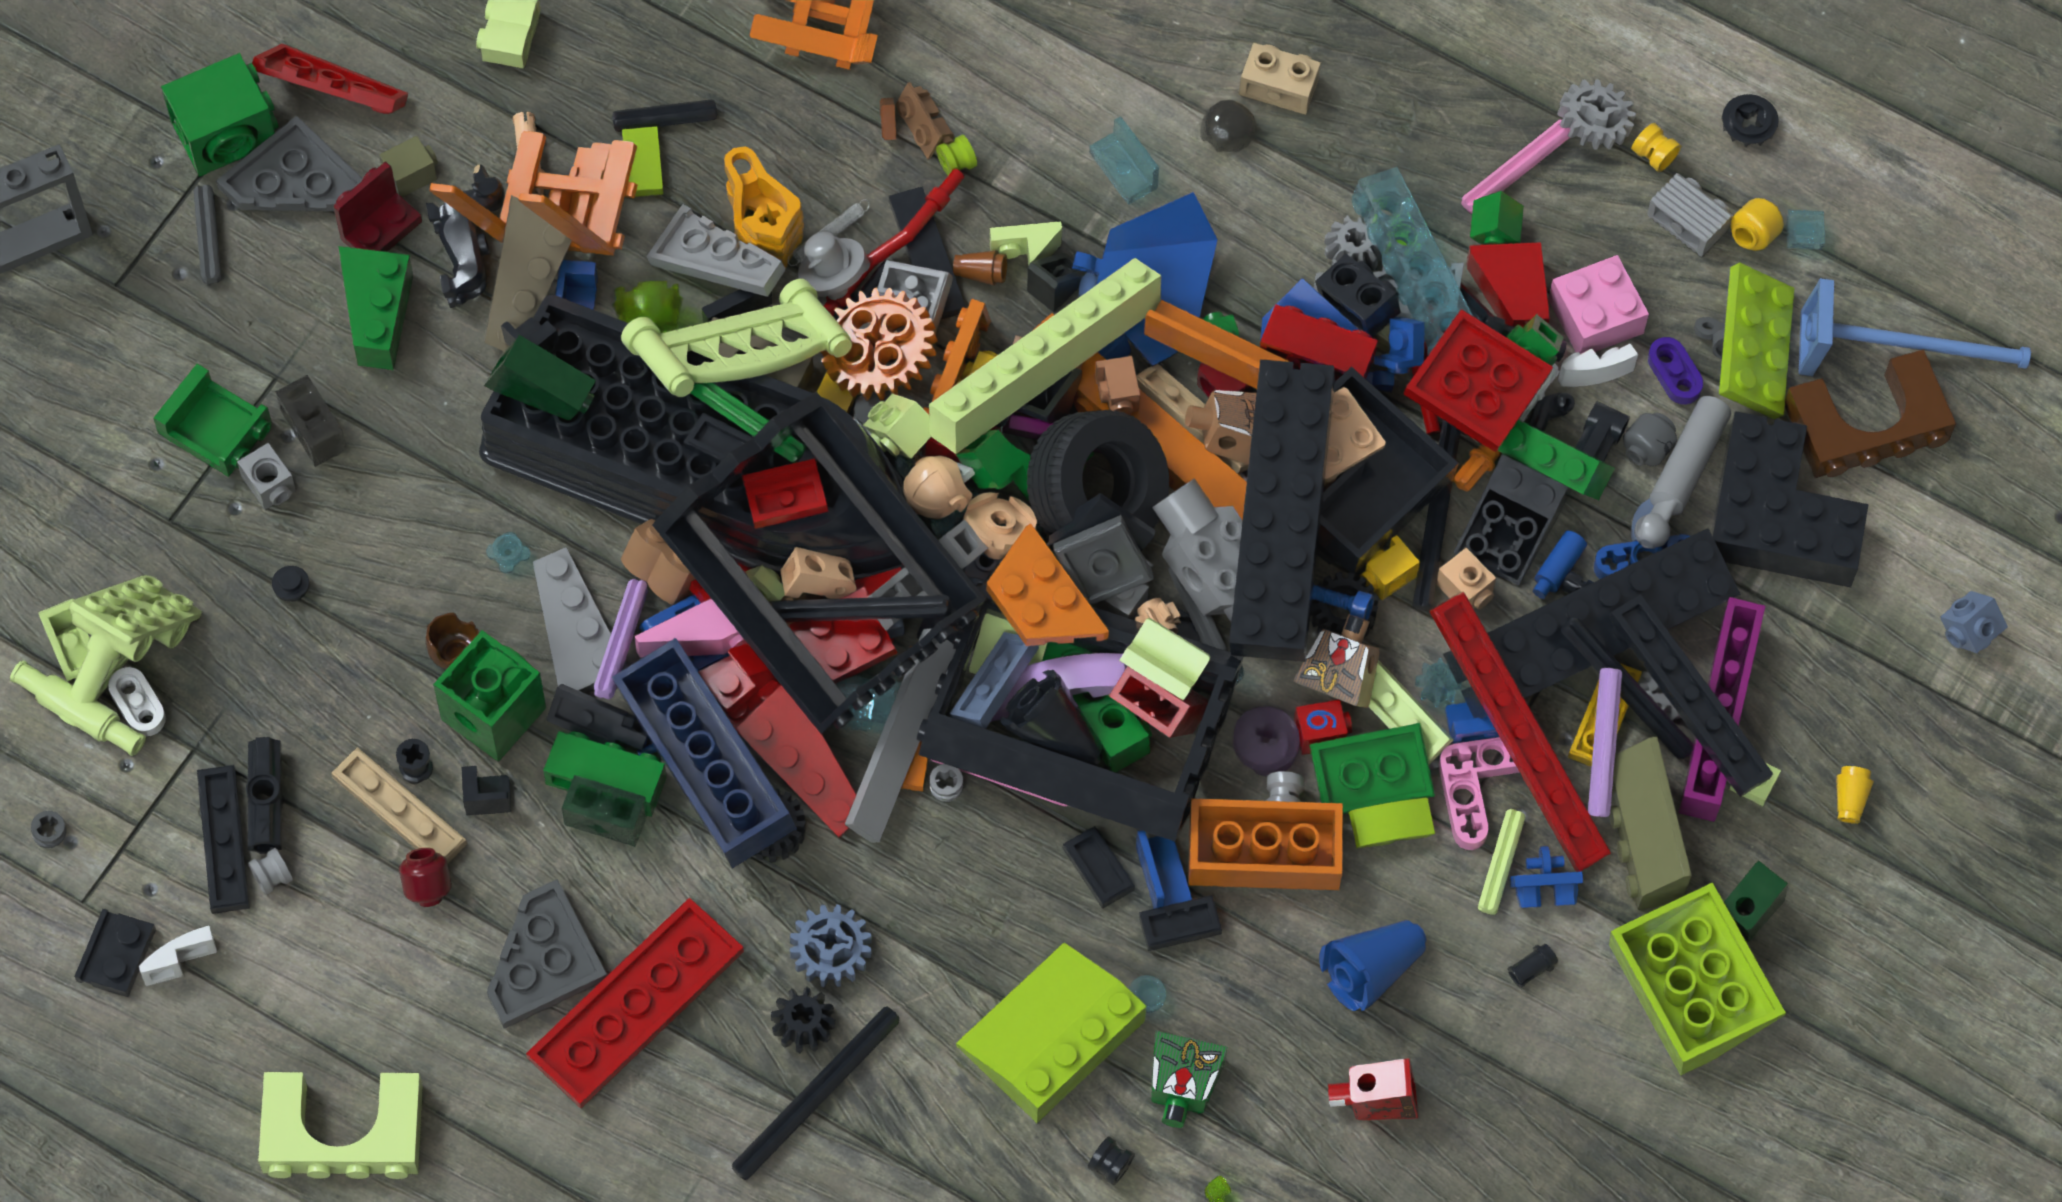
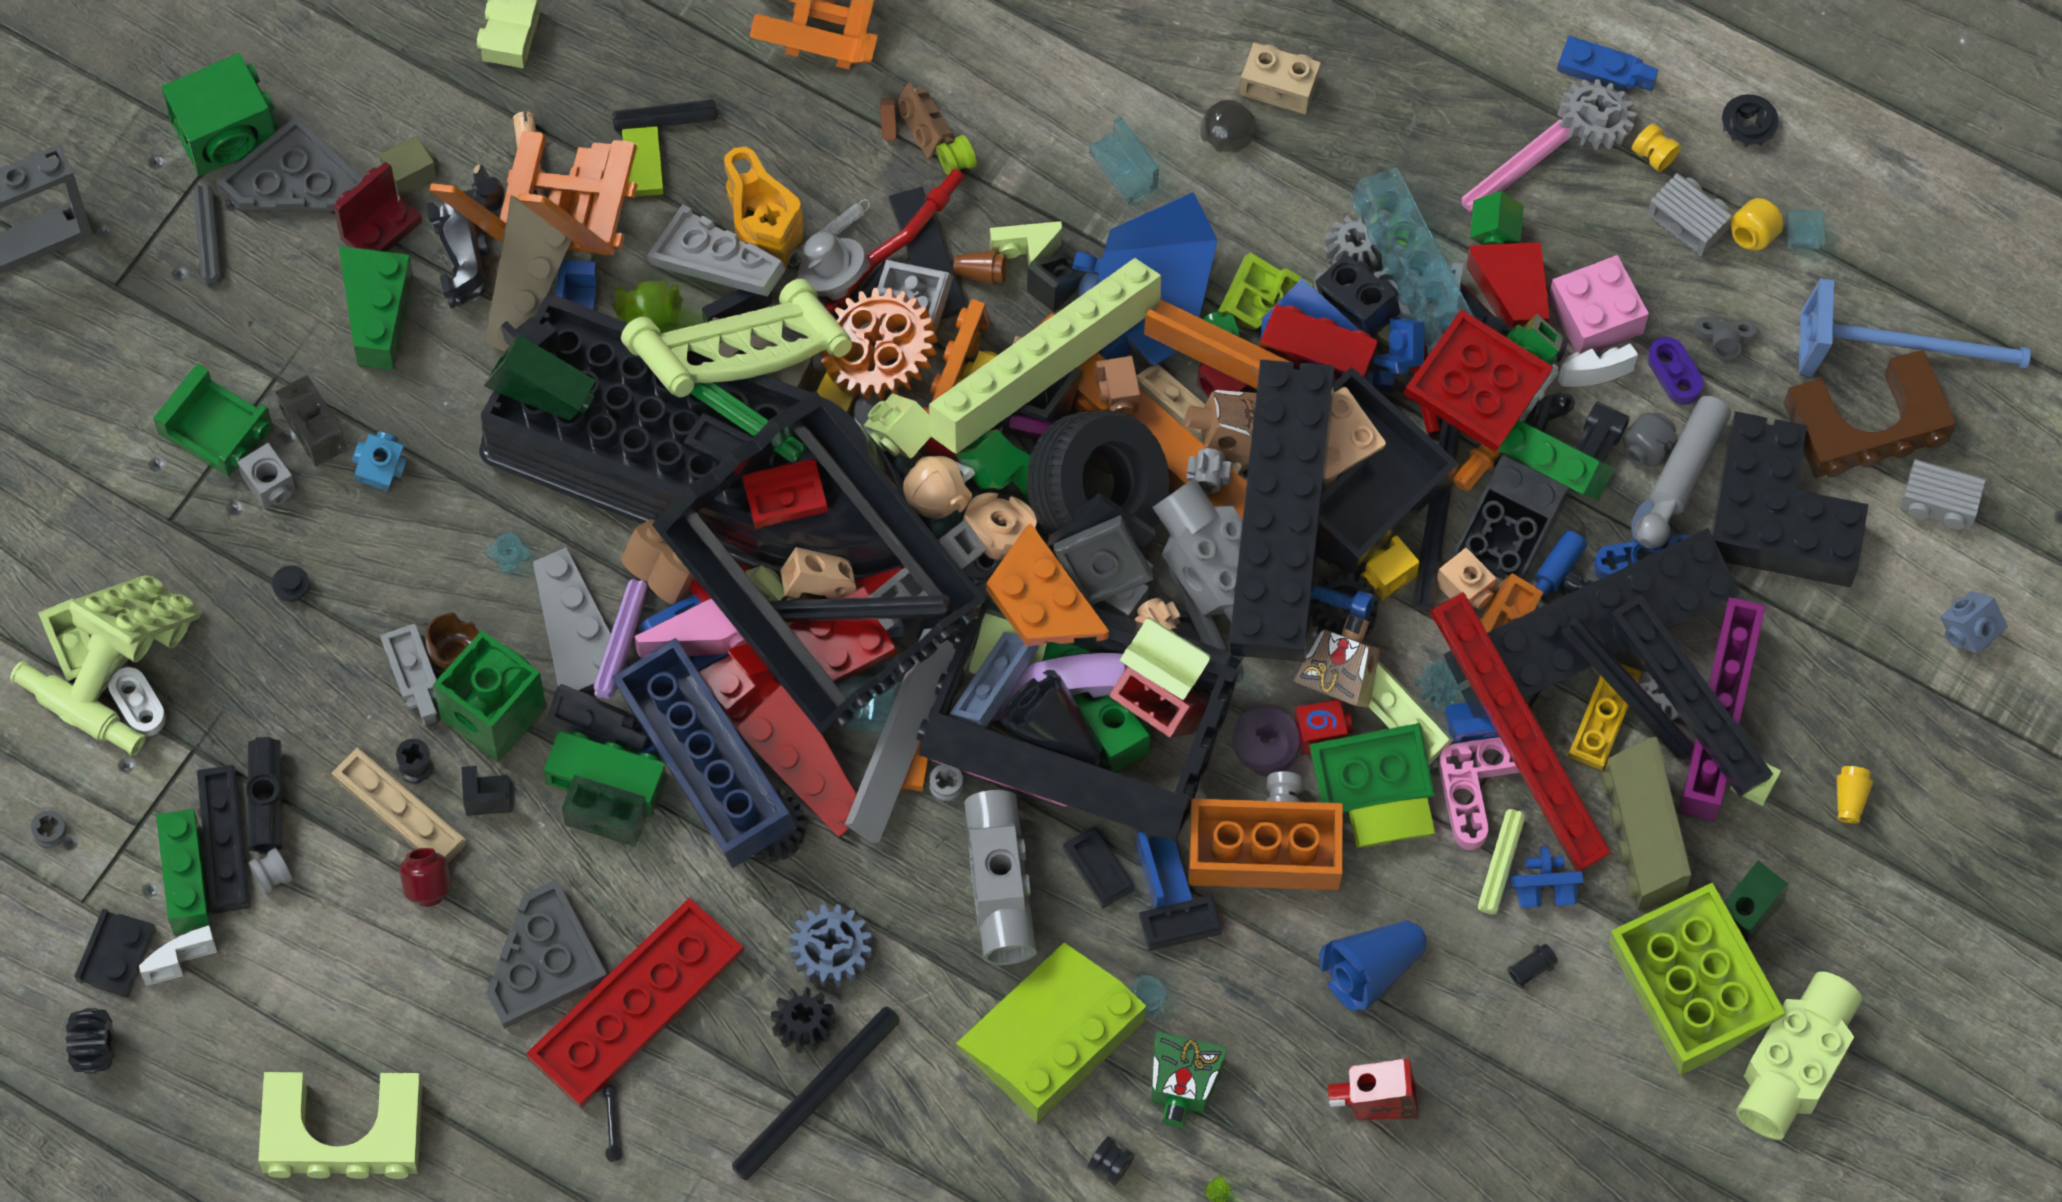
red wing [252,43,409,114] -> none
lavender axle [1588,668,1622,817] -> none
lime plate [1719,262,1795,419] -> none
none -> black gear [65,1008,116,1074]
none -> green brick [156,809,212,936]
none -> dark azure brick [352,432,407,492]
none -> light grey hinge [380,623,438,726]
none -> black hinge [602,1085,622,1162]
none -> light grey brick [964,790,1037,965]
none -> light grey gear [1186,448,1232,494]
none -> lime slope [1218,252,1313,330]
none -> orange hinge [1480,573,1543,633]
none -> blue hinge [1557,36,1658,91]
none -> yellowish green brick [1736,972,1863,1140]
none -> light grey brick [1900,459,1986,530]

